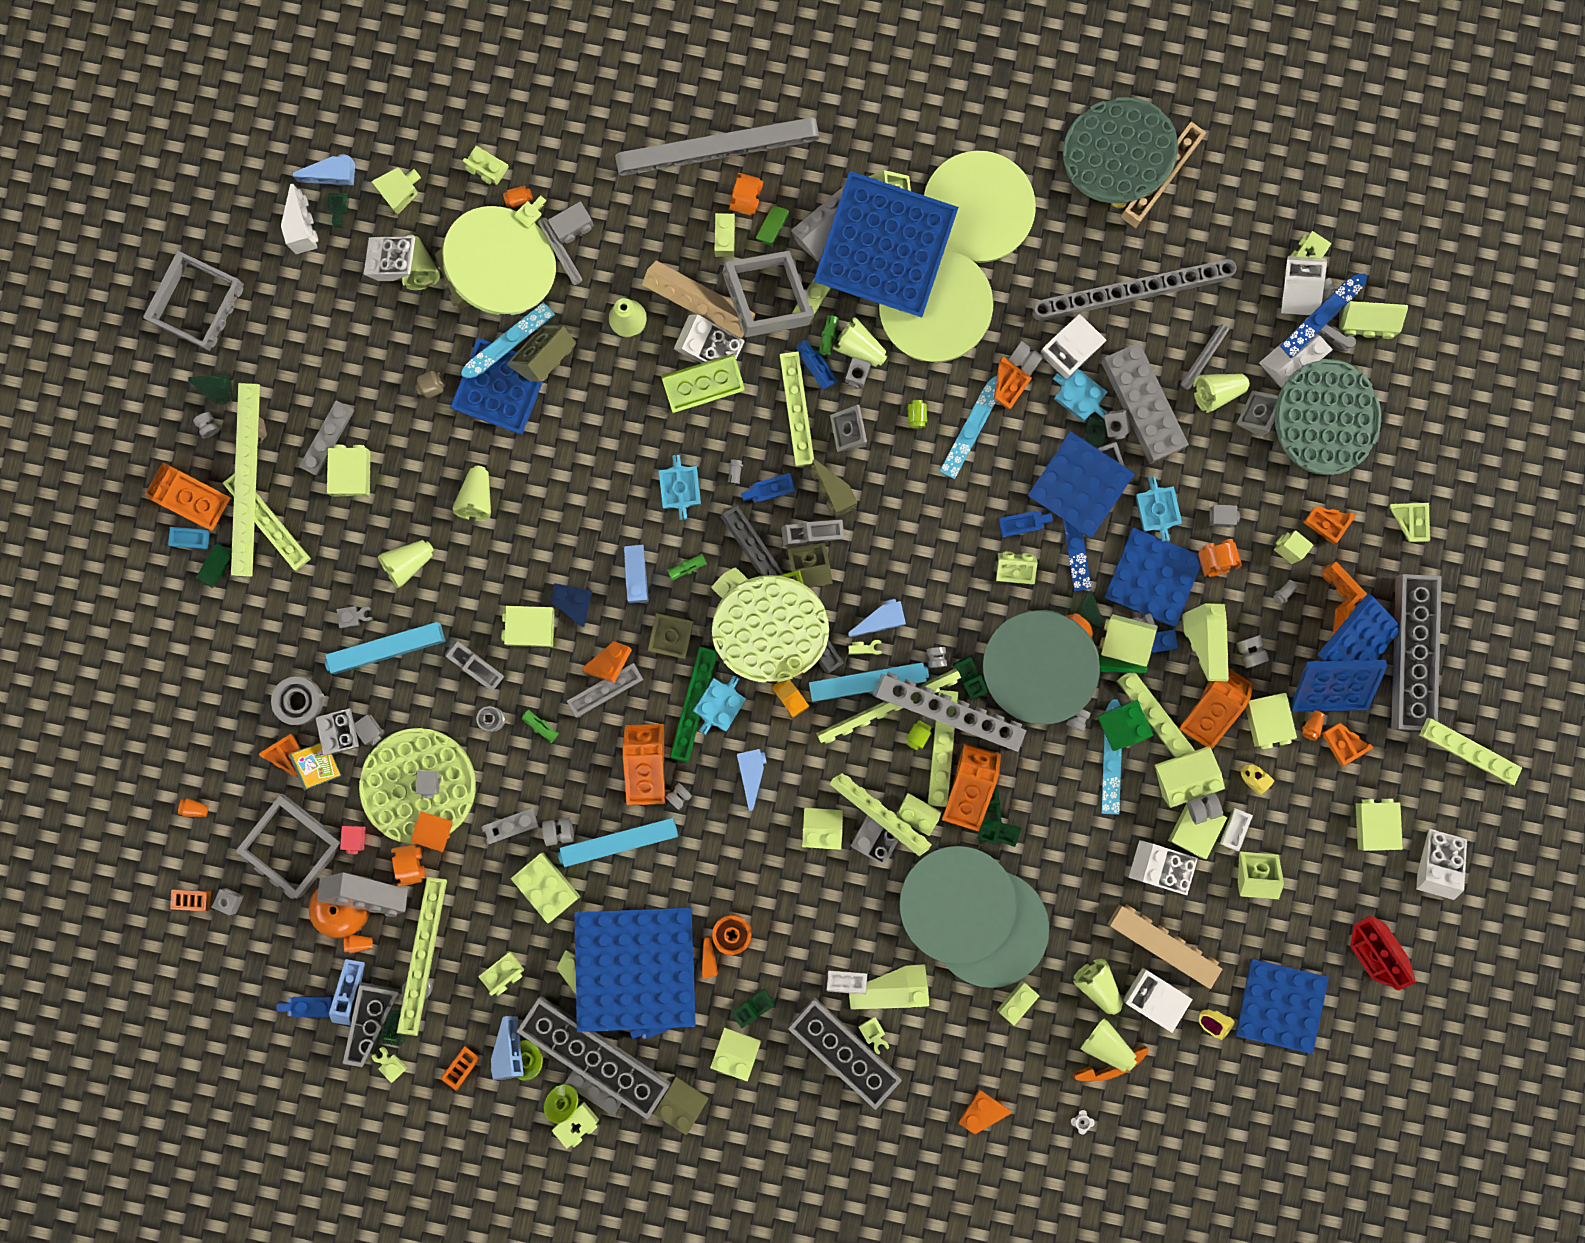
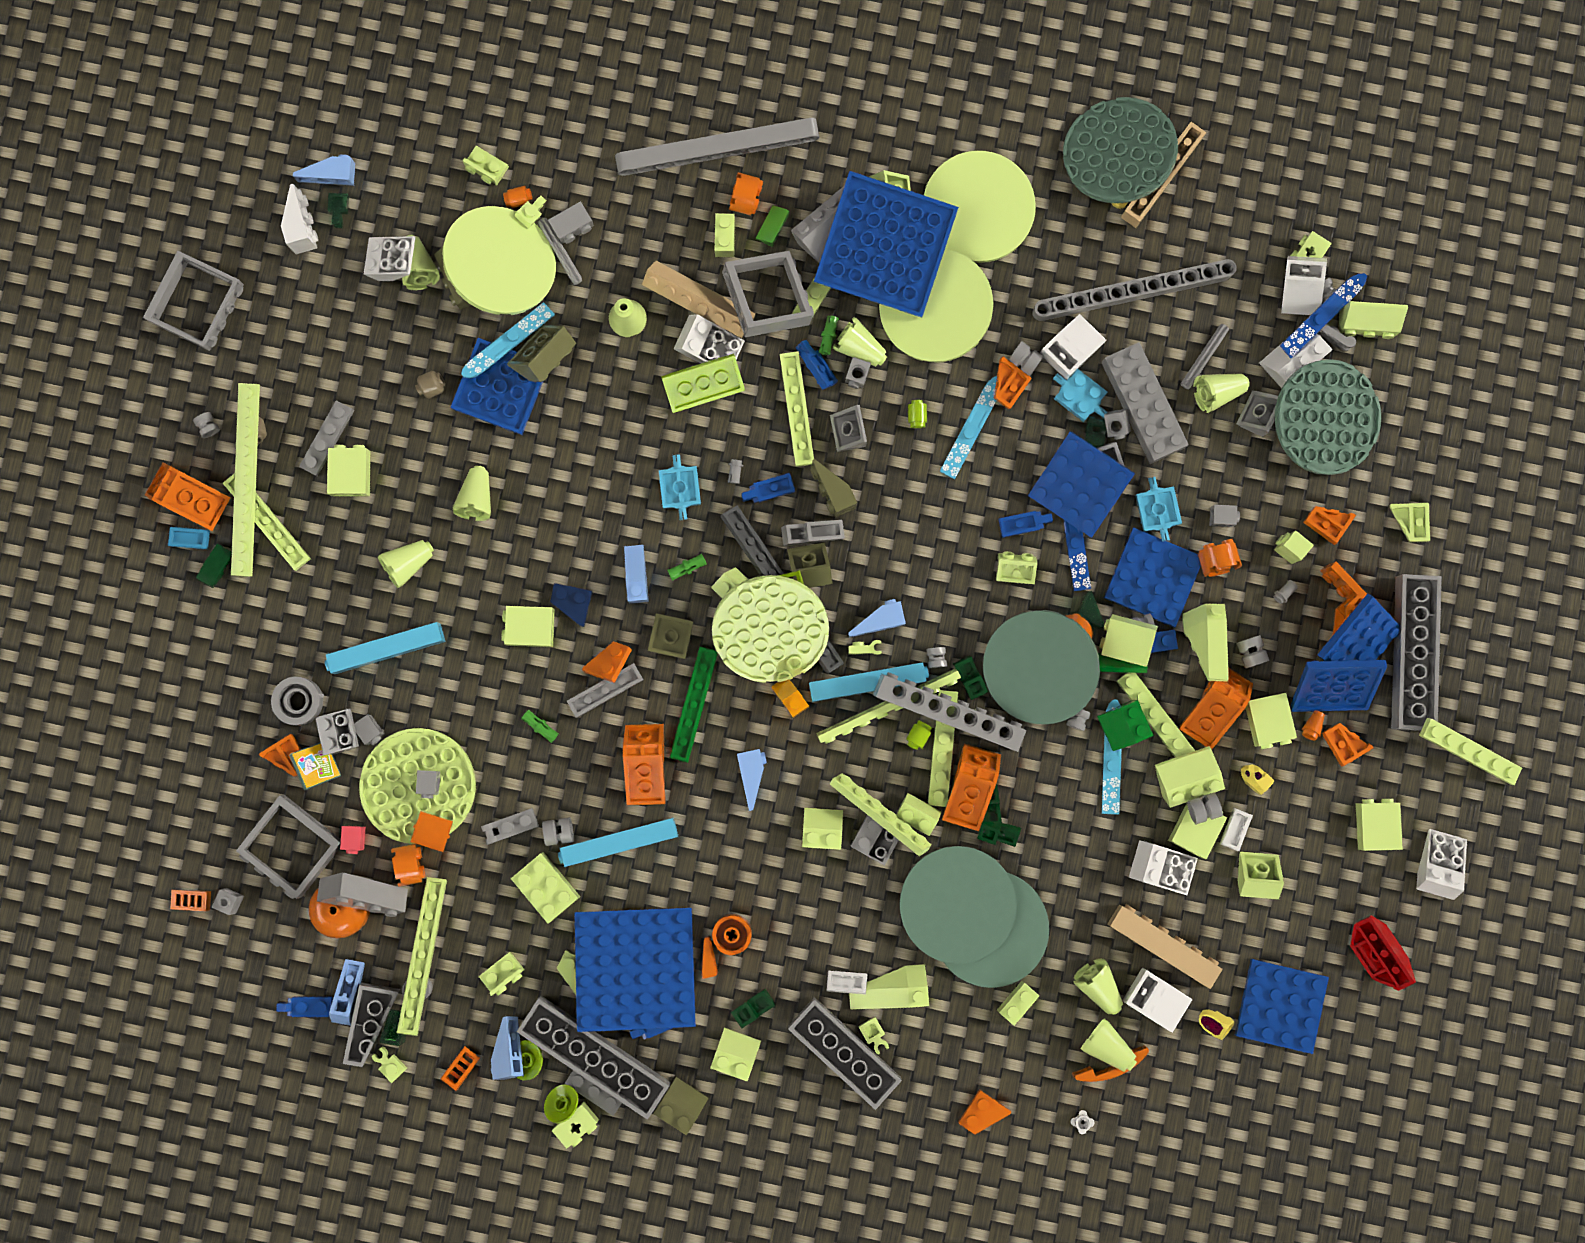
orange cone [178,798,209,817] -> none
clear green slope [188,375,233,405] -> none
light grey plate [337,606,373,629] -> none
orange cone [344,935,373,954] -> none
yellowish green torso [372,168,421,215] -> none
light grey slope [444,639,504,692] -> none
light grey wheel [476,706,505,732] -> none
light grey wheel [665,783,692,810] -> none
medium azure plate [693,675,746,735] -> none

